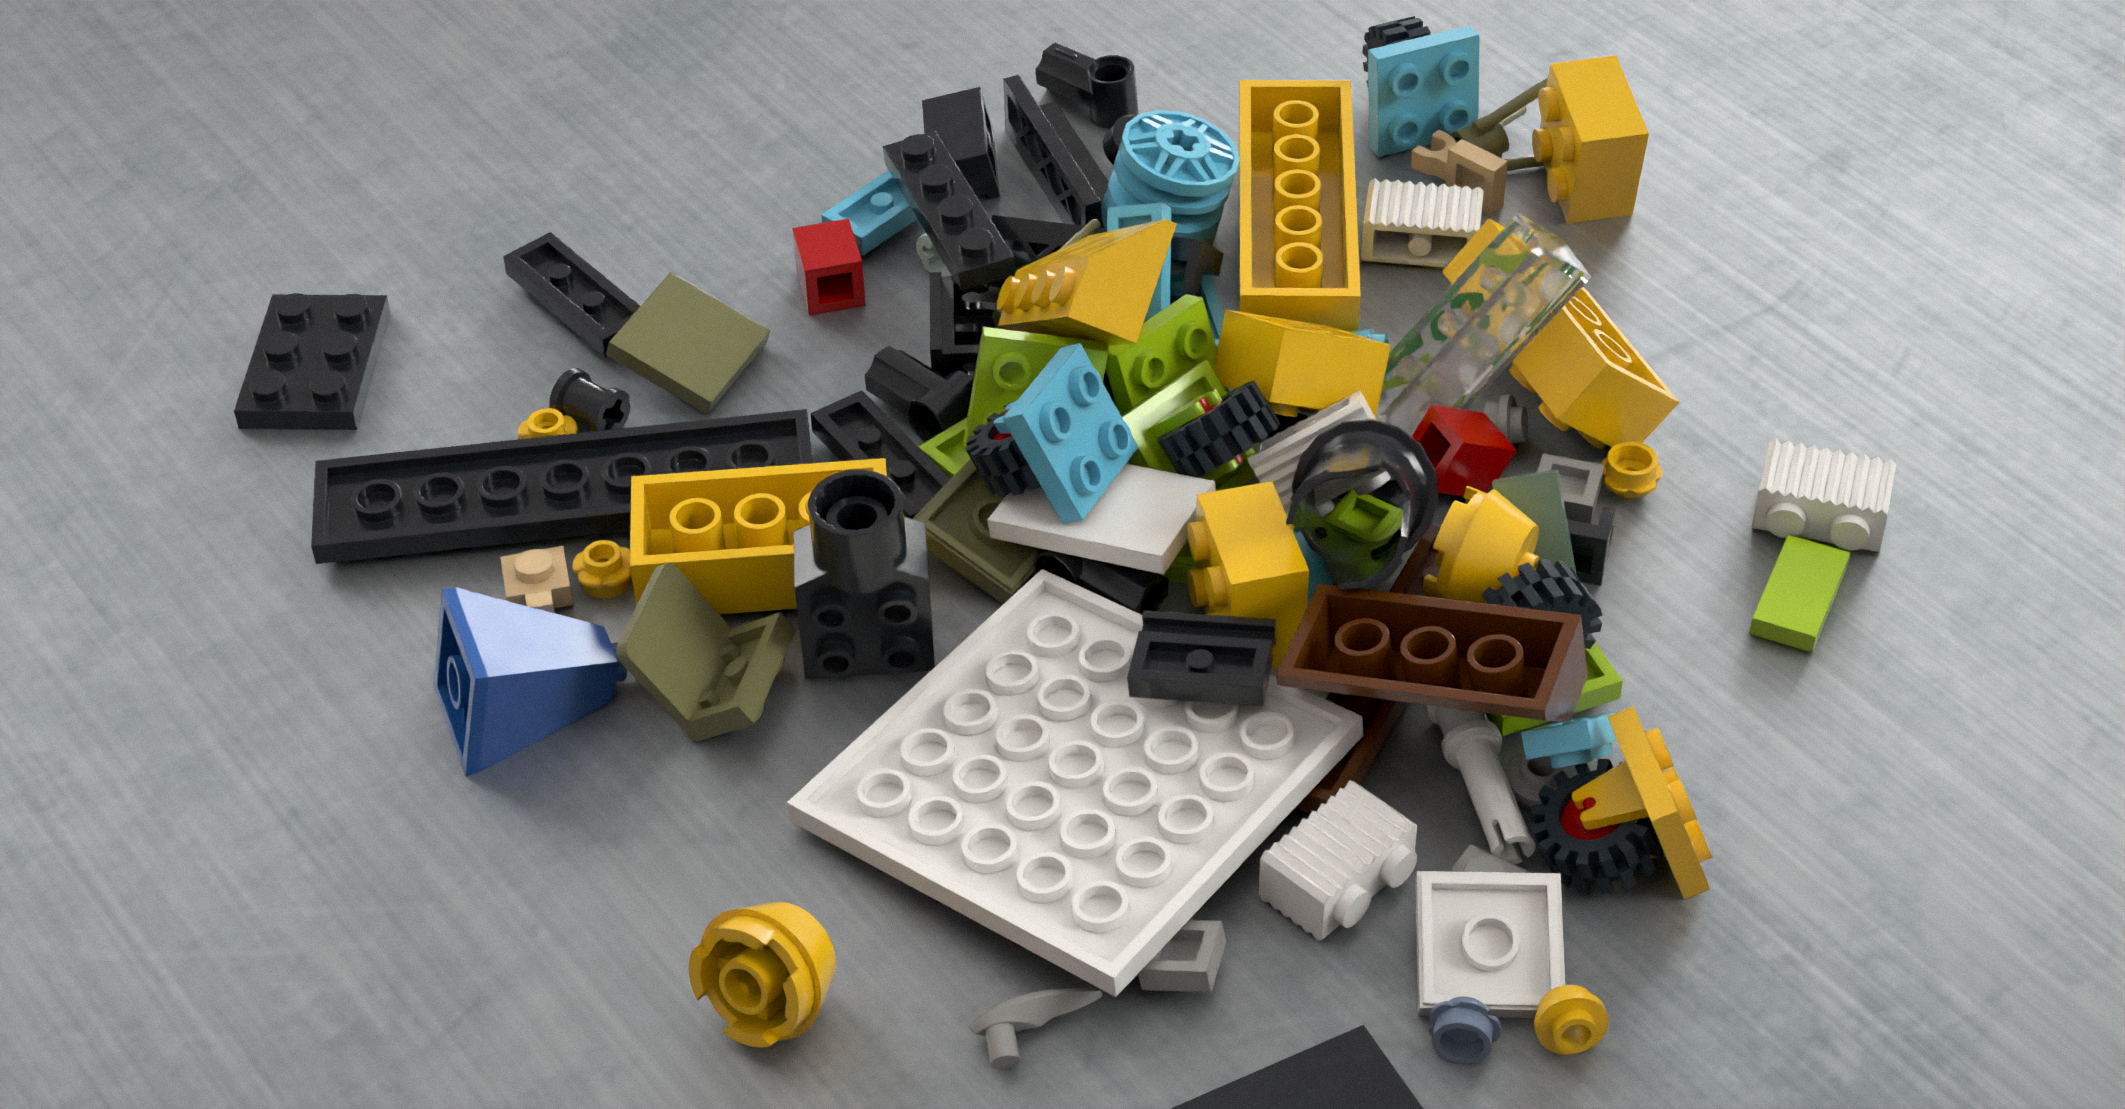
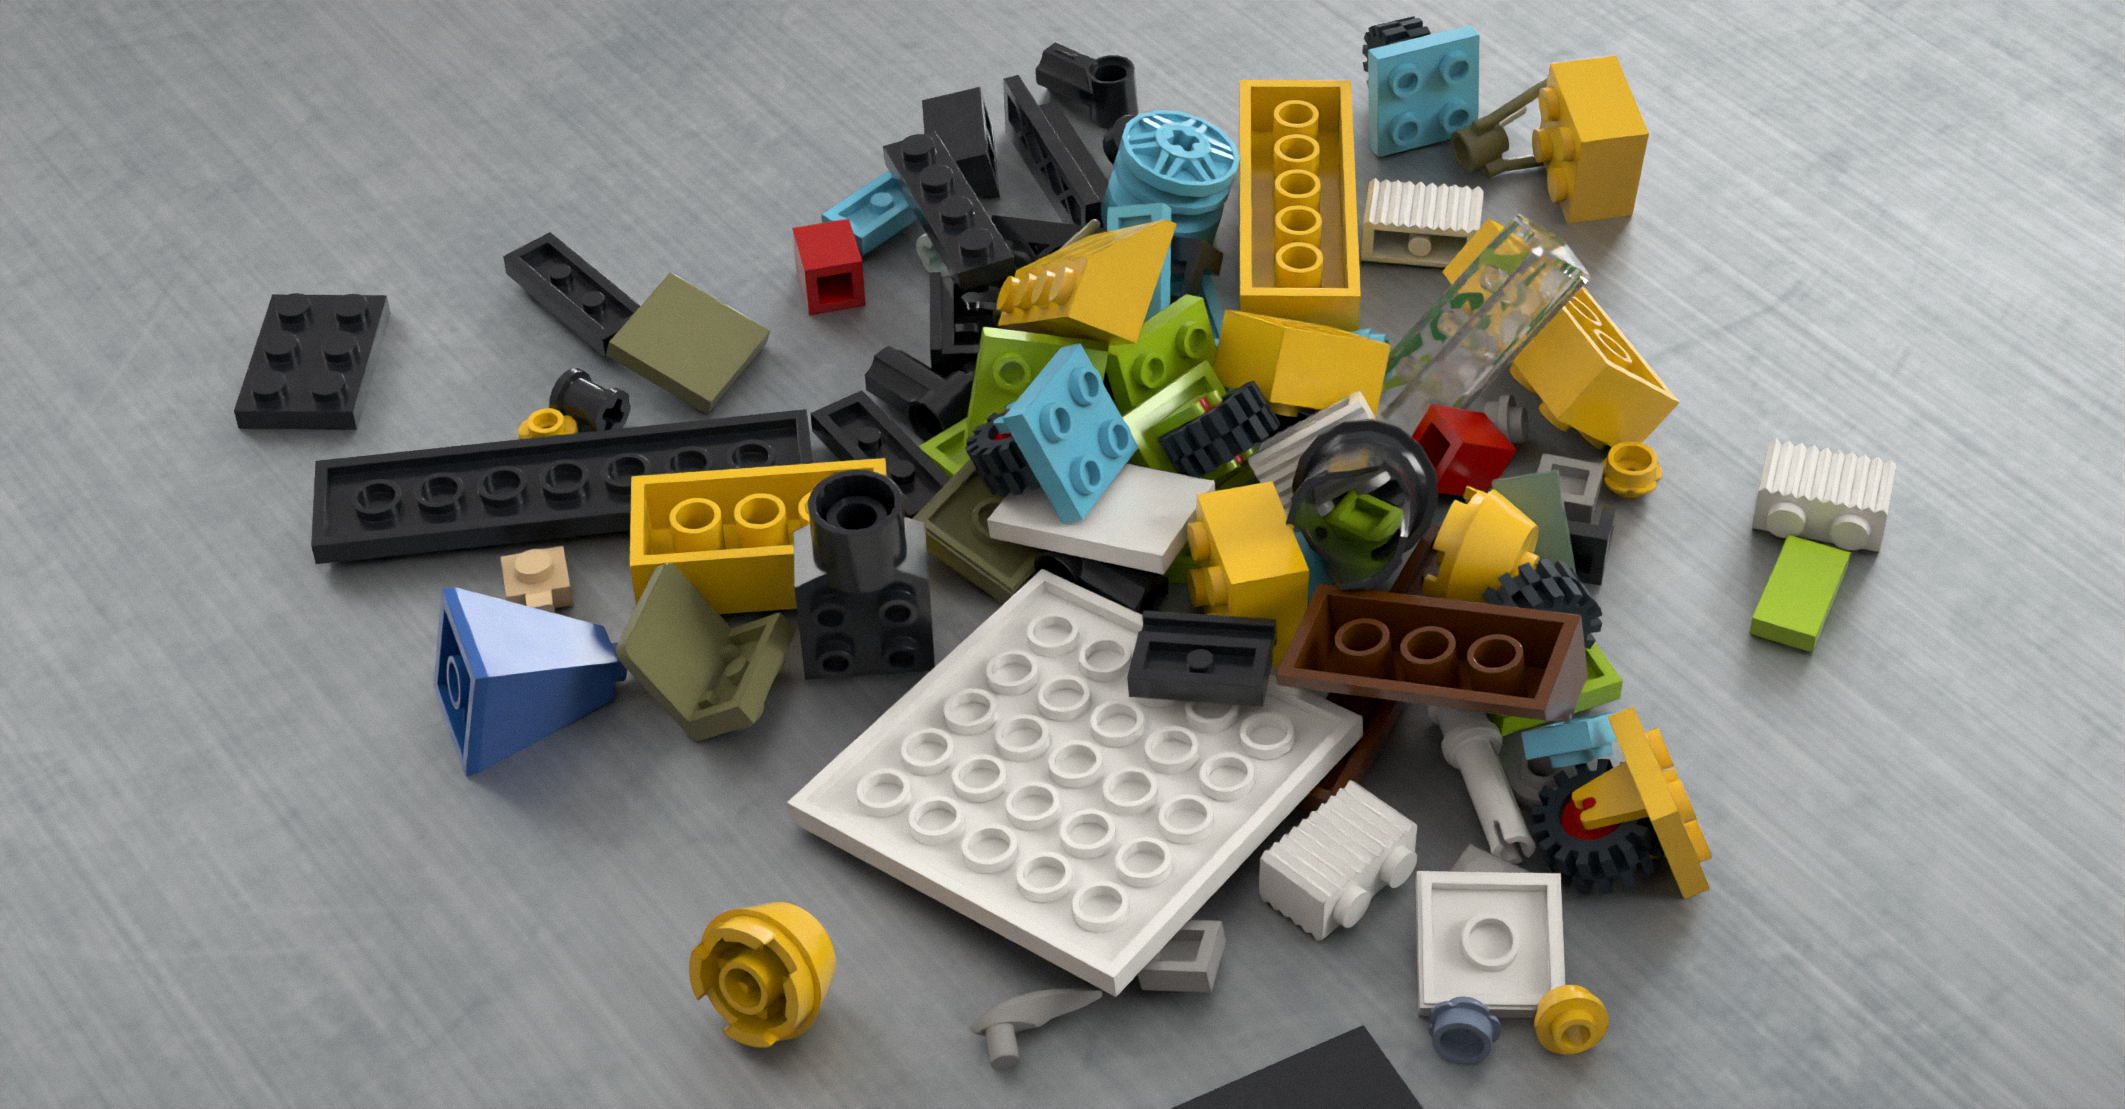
yellow plate [572,540,632,598] -> none
tan plate [1411,130,1508,216] -> none

